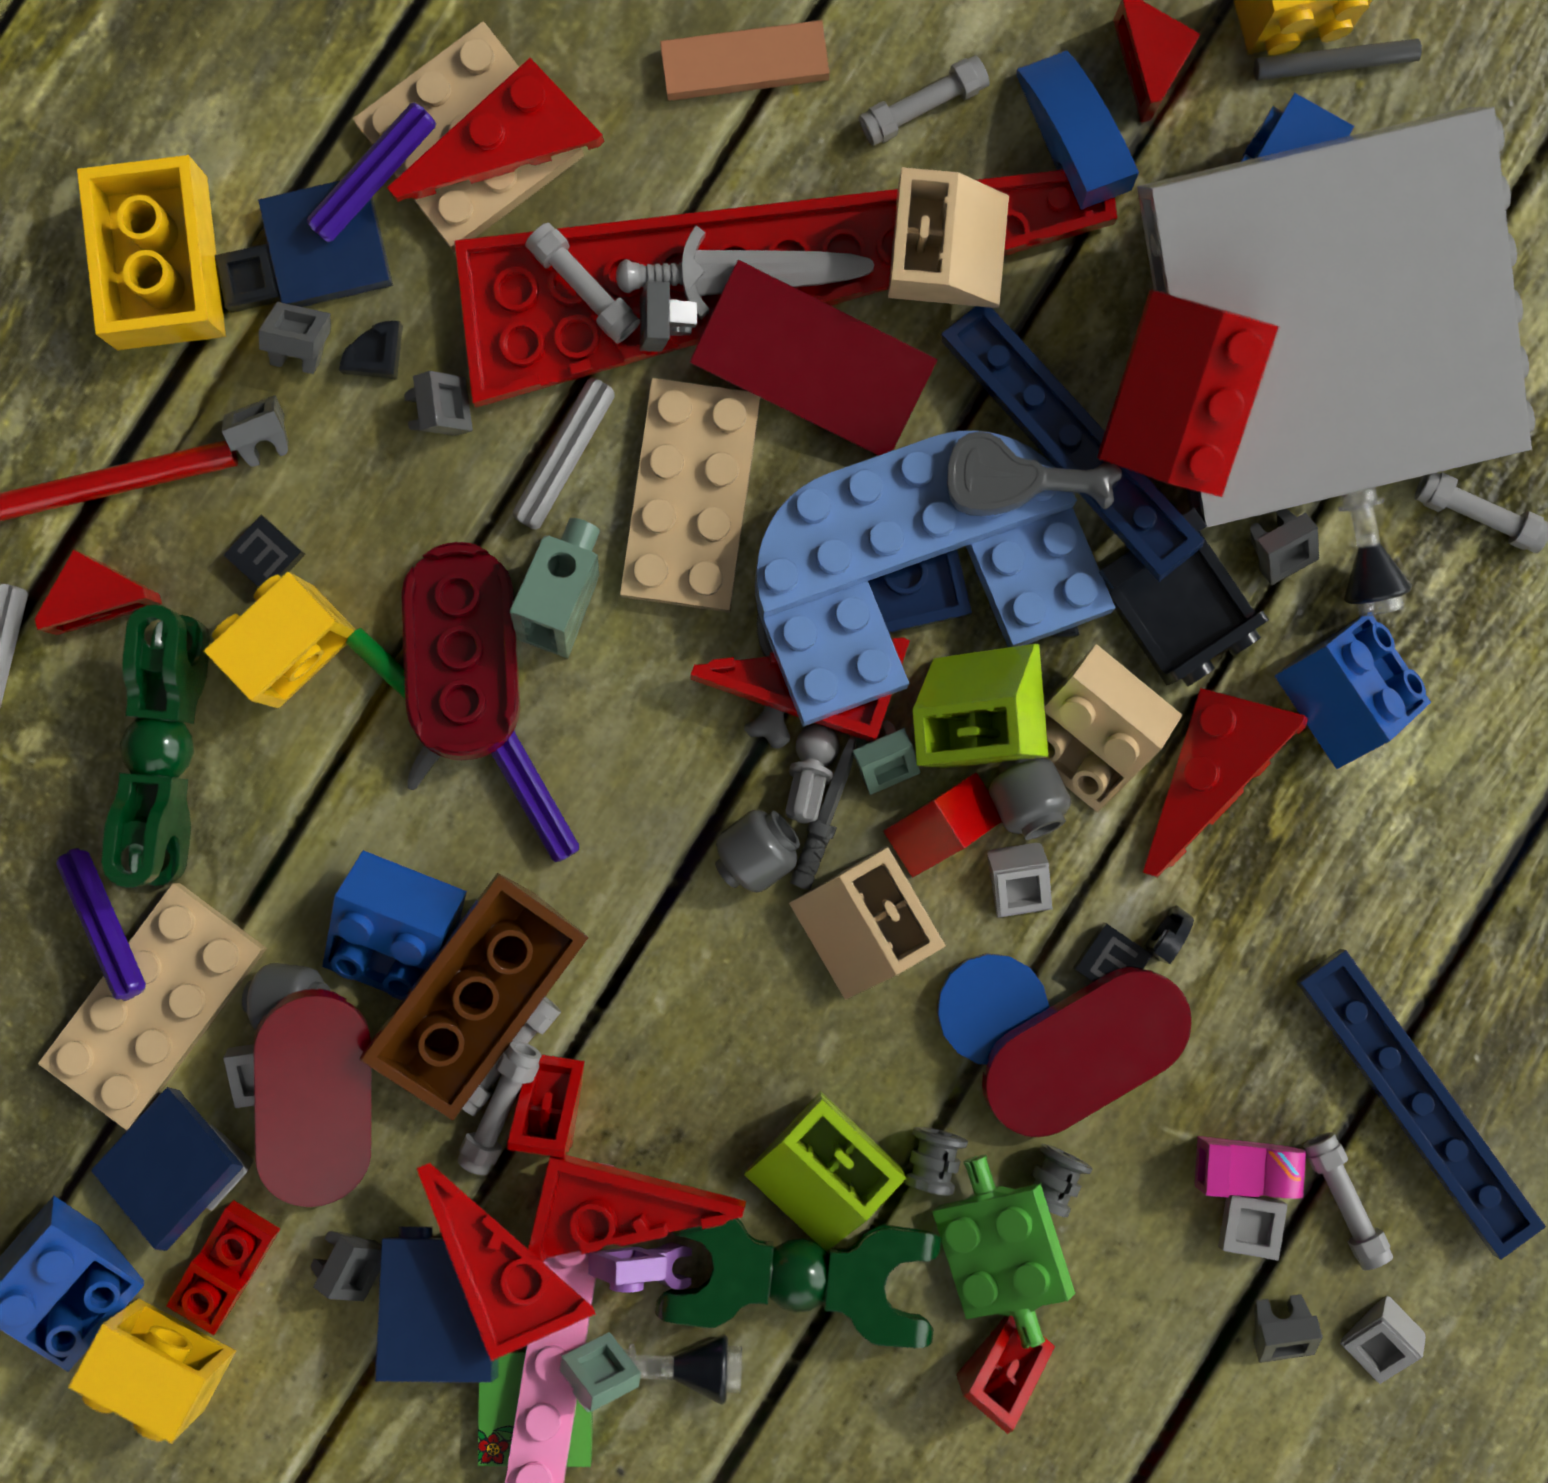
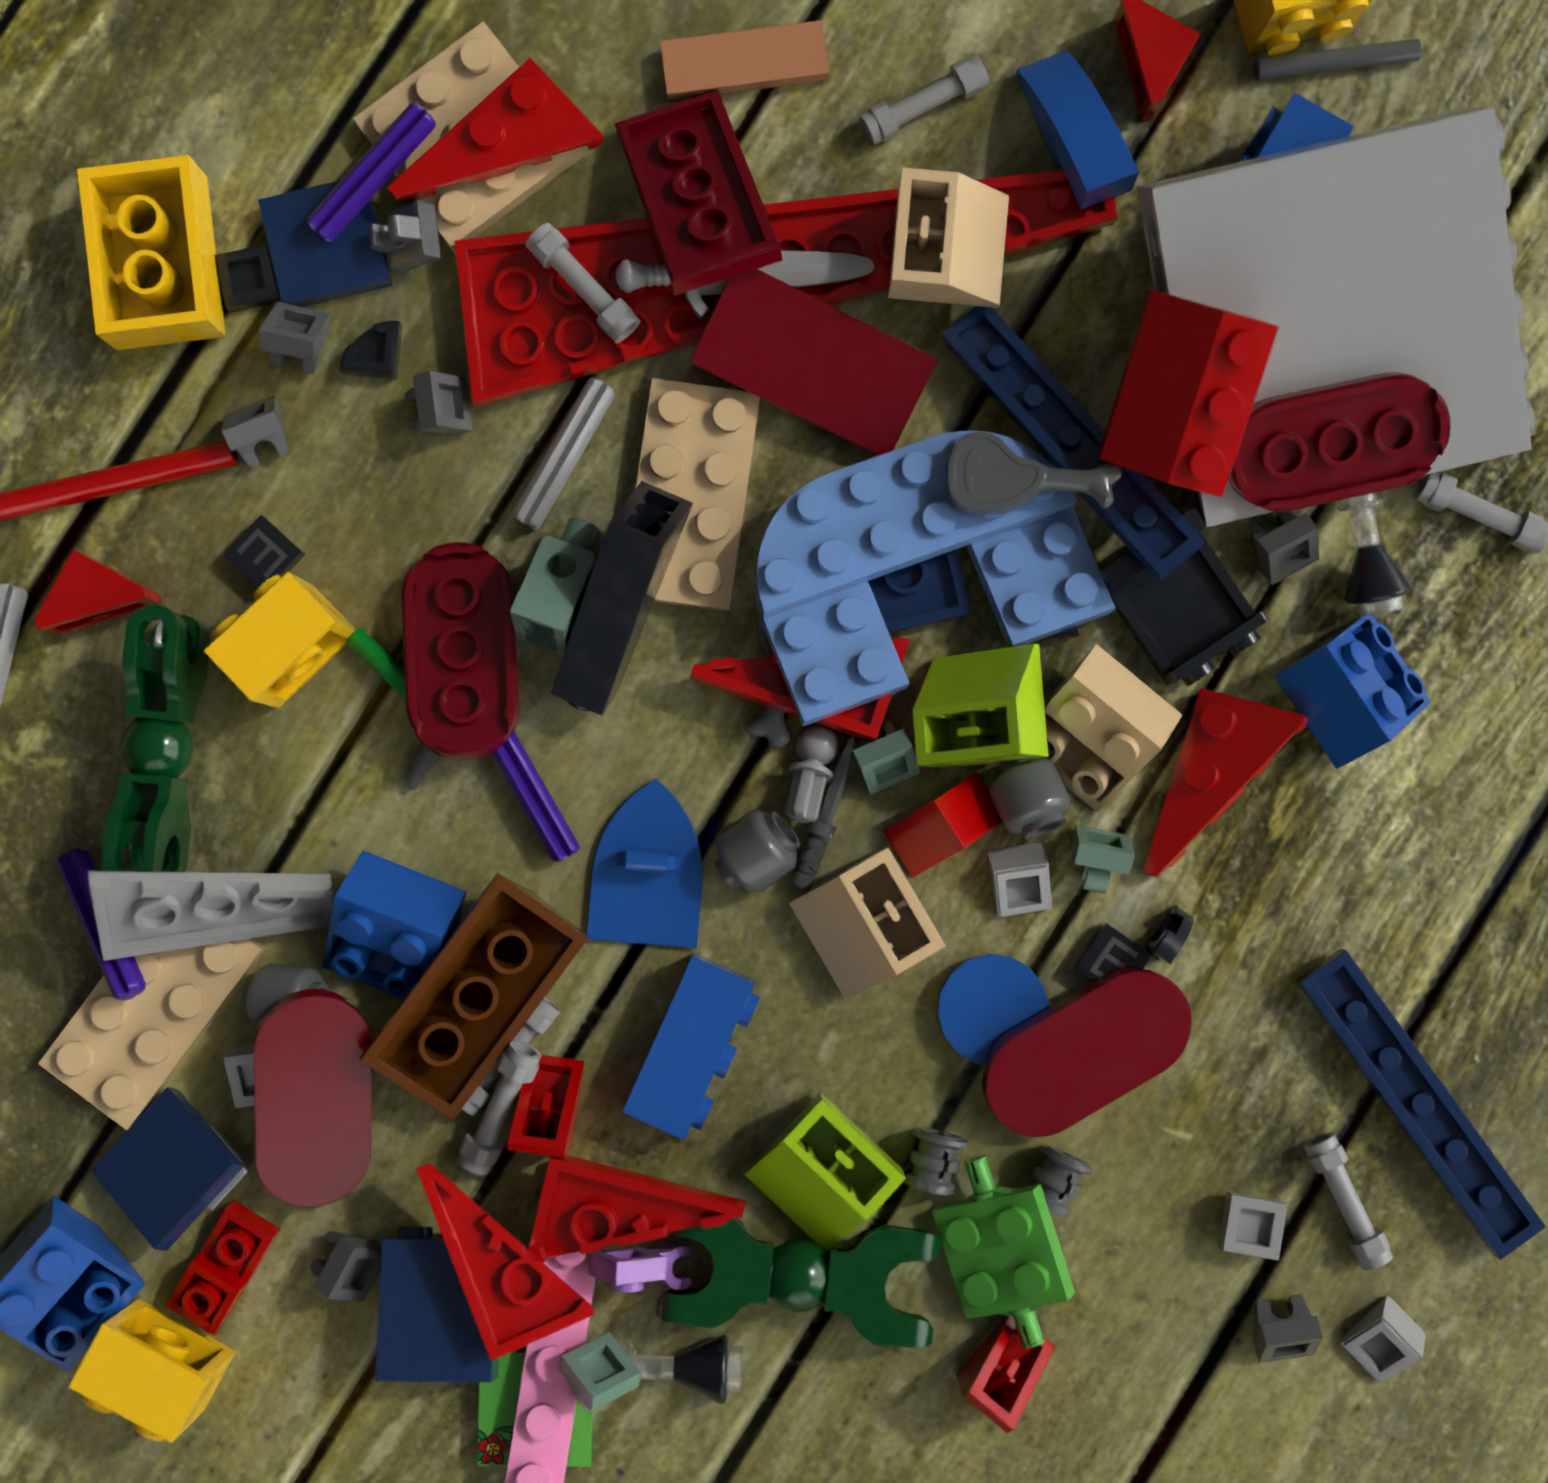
dark grey tile [640,281,697,352] -> none
dark pink leg [1194,1136,1306,1199] -> none
none -> light grey wing [88,872,334,961]
none -> dark grey tile [368,201,441,273]
none -> black slope [551,481,693,716]
none -> blue shield [587,779,703,948]
none -> dark red tile [614,90,783,296]
none -> blue brick [622,953,760,1140]
none -> sand green tile [1070,824,1135,894]
none -> dark red tile [1228,372,1451,512]

